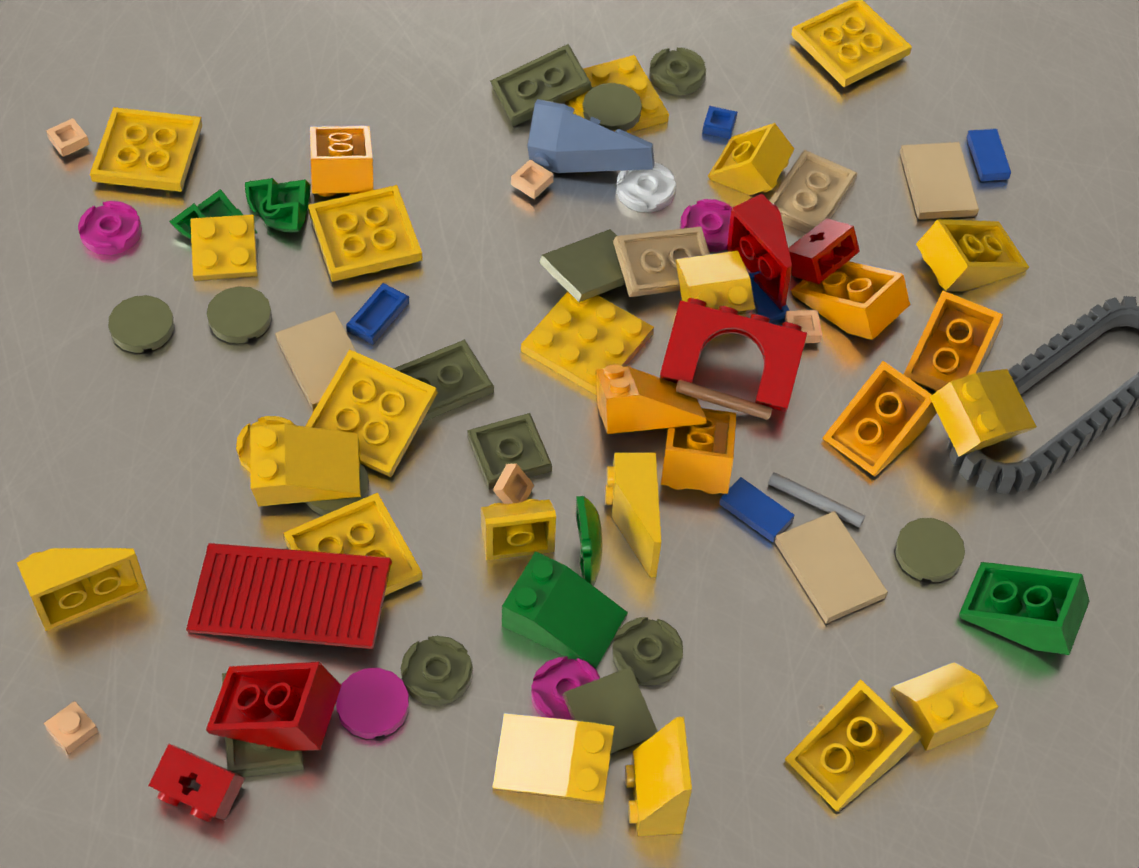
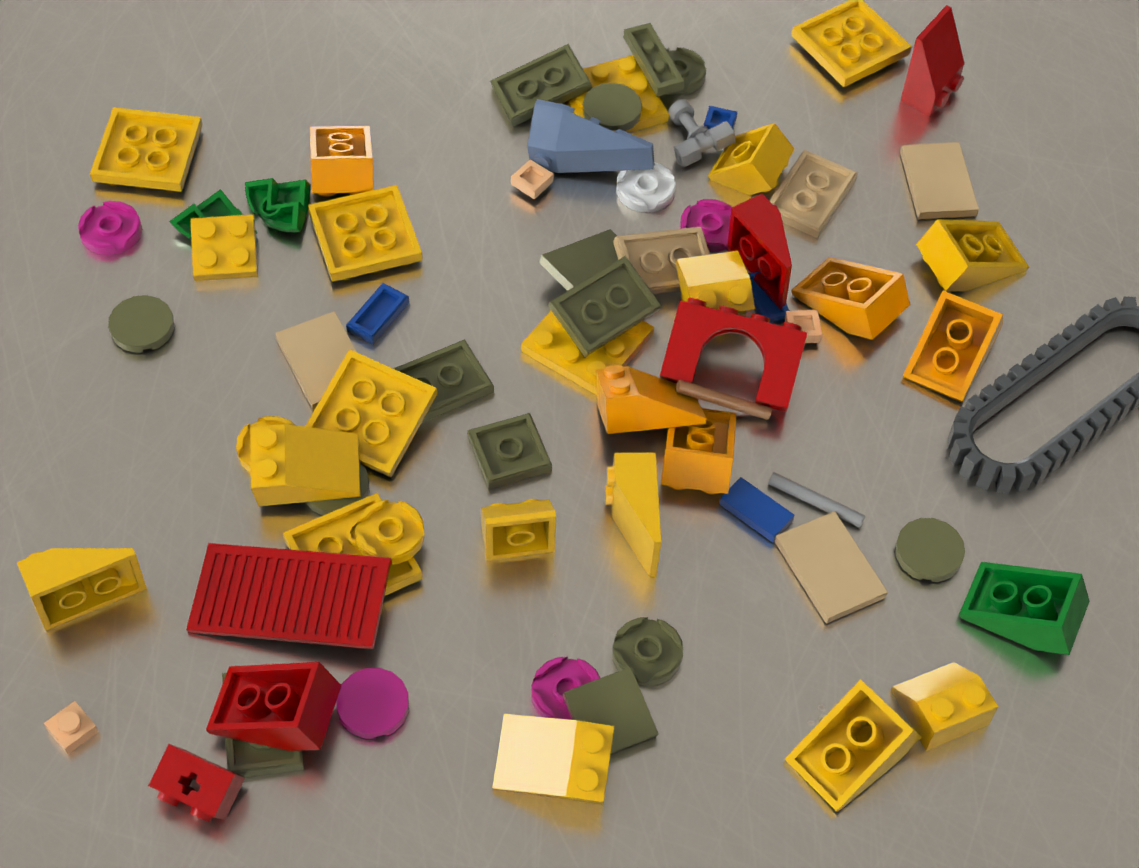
light nougat plate [46,118,89,157] -> none
olive tile [206,286,272,344] -> none
olive tile [401,635,473,706] -> none
light nougat plate [493,463,534,504] -> none
green slope [502,551,628,670] -> none
green brick [575,496,603,586] -> none
yellow slope [625,717,692,836] -> none
red brick [788,218,860,284] -> none
light orange slope [822,361,937,477] -> none
yellow slope [930,369,1037,457] -> none
blue tile [966,129,1011,181] -> none
none -> yellow tile [355,500,425,565]
none -> olive tile [548,256,662,357]
none -> olive plate [623,23,684,96]
none -> light grey bar [668,100,736,167]
none -> red slope [900,5,965,116]

